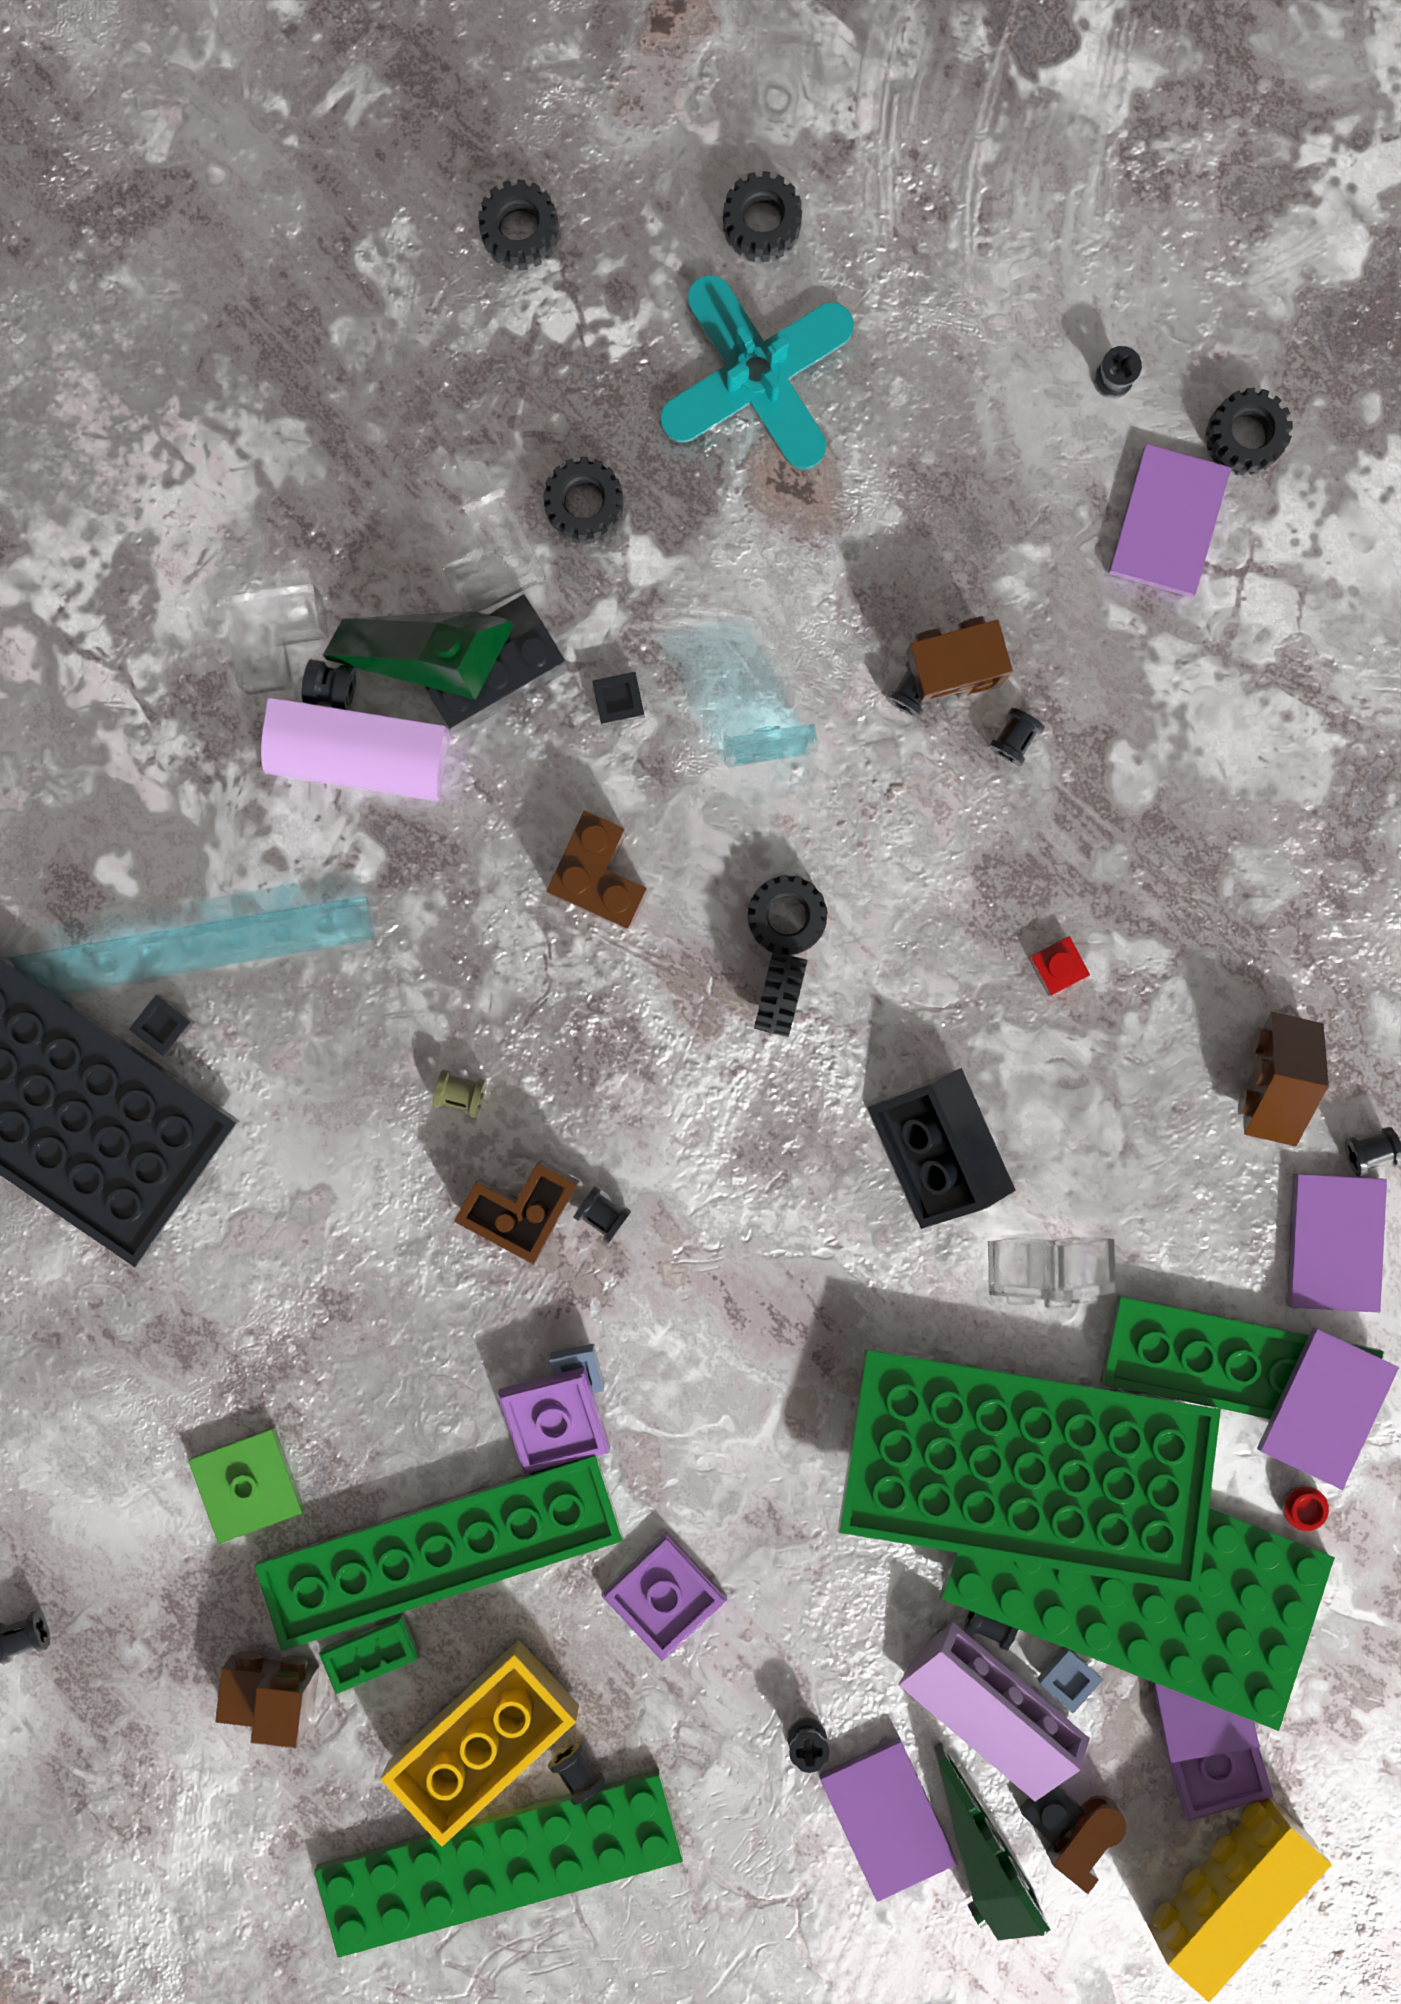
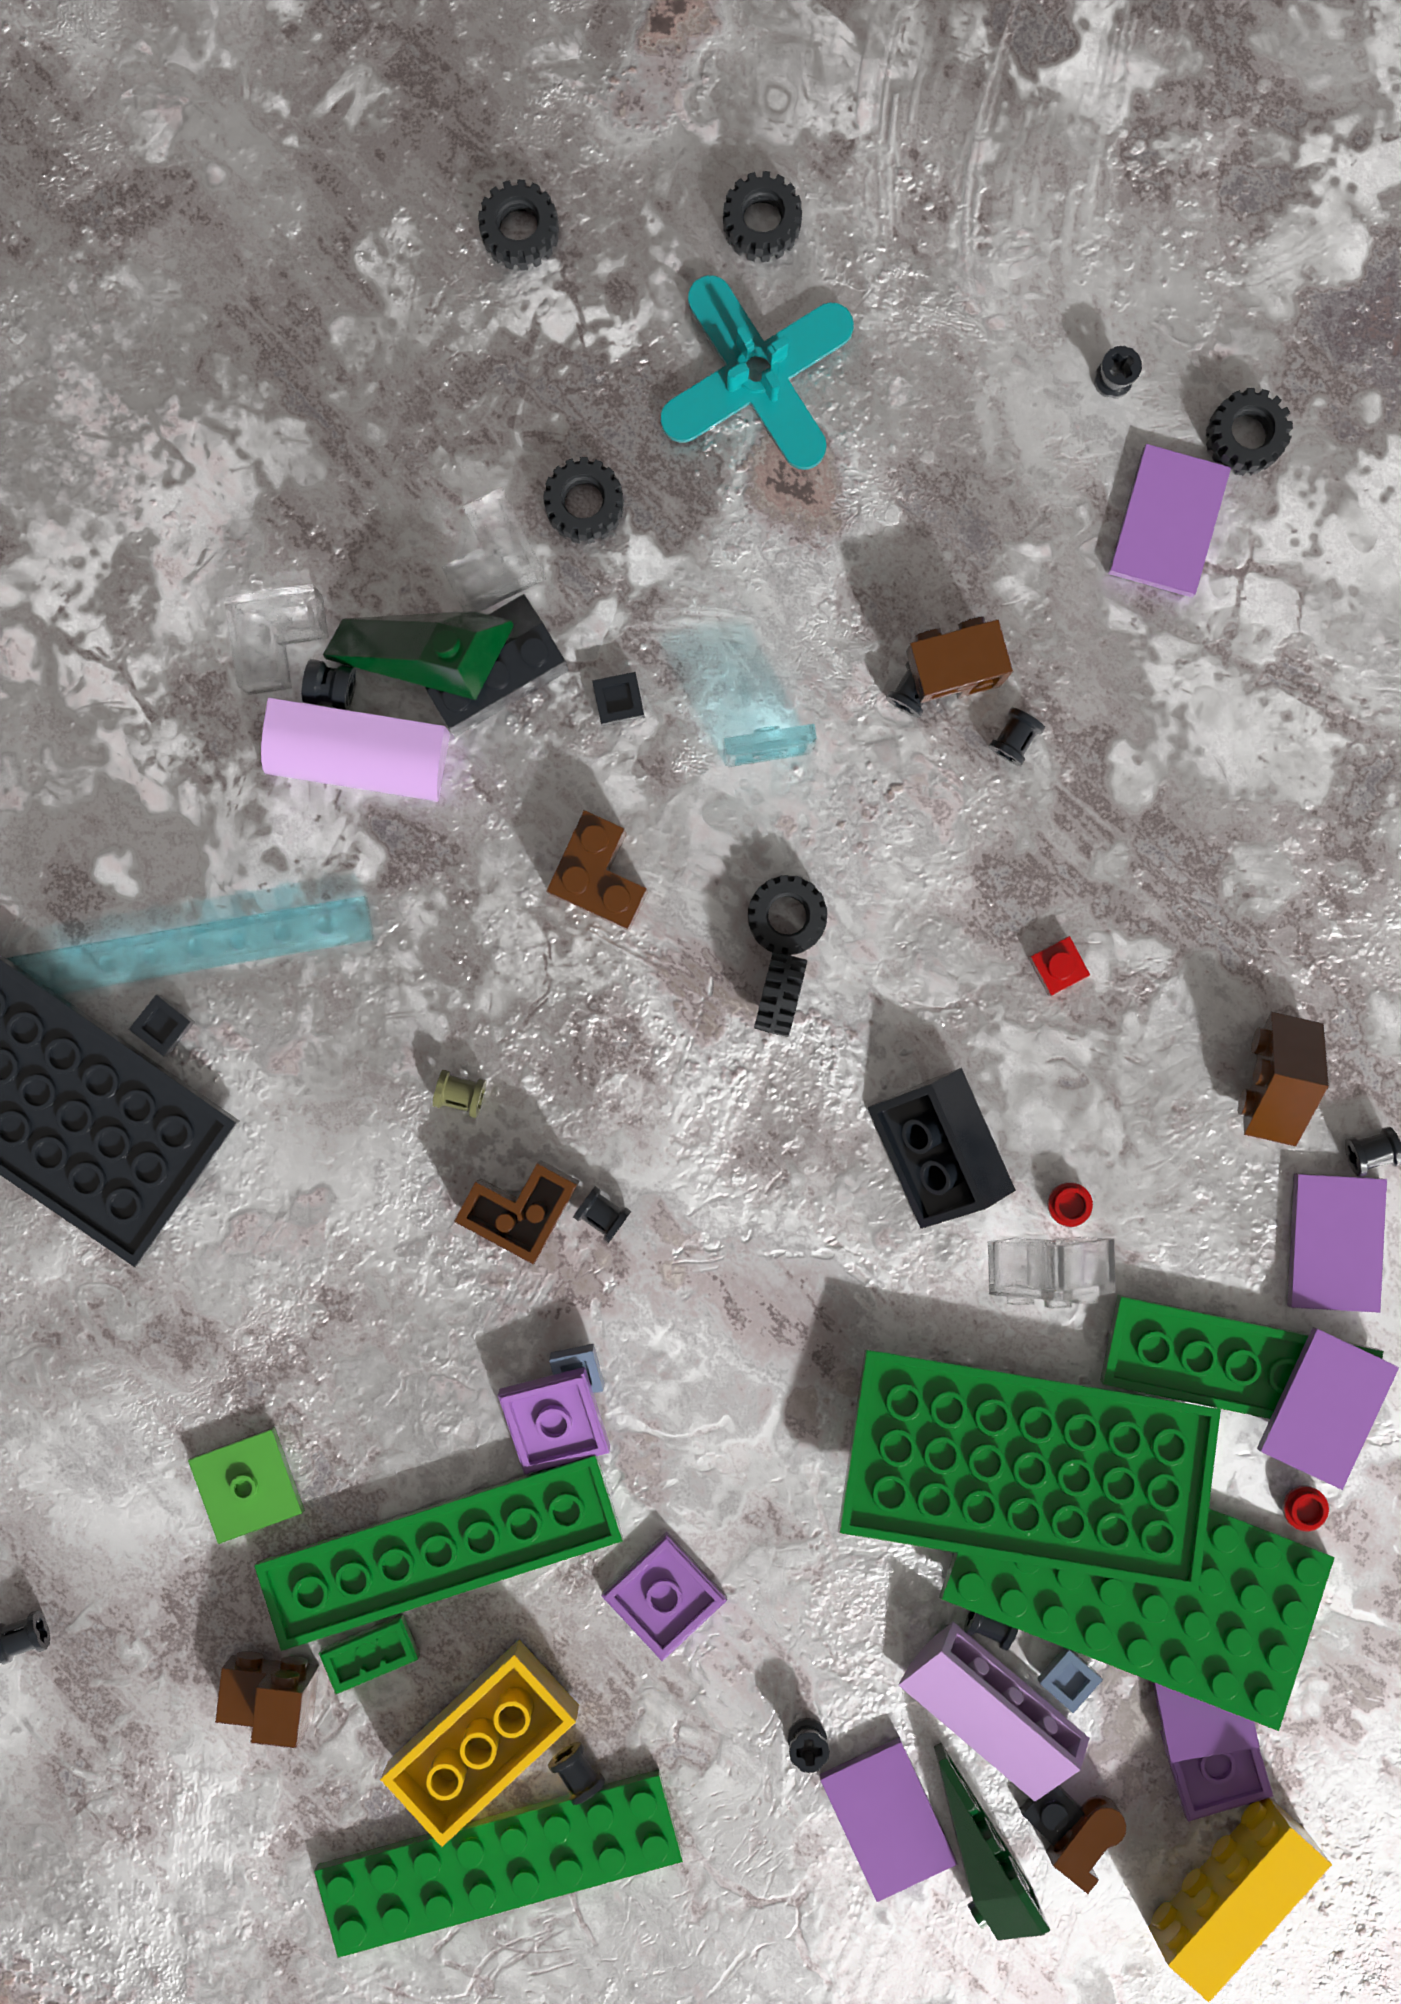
none -> red plate [1047,1182,1093,1227]

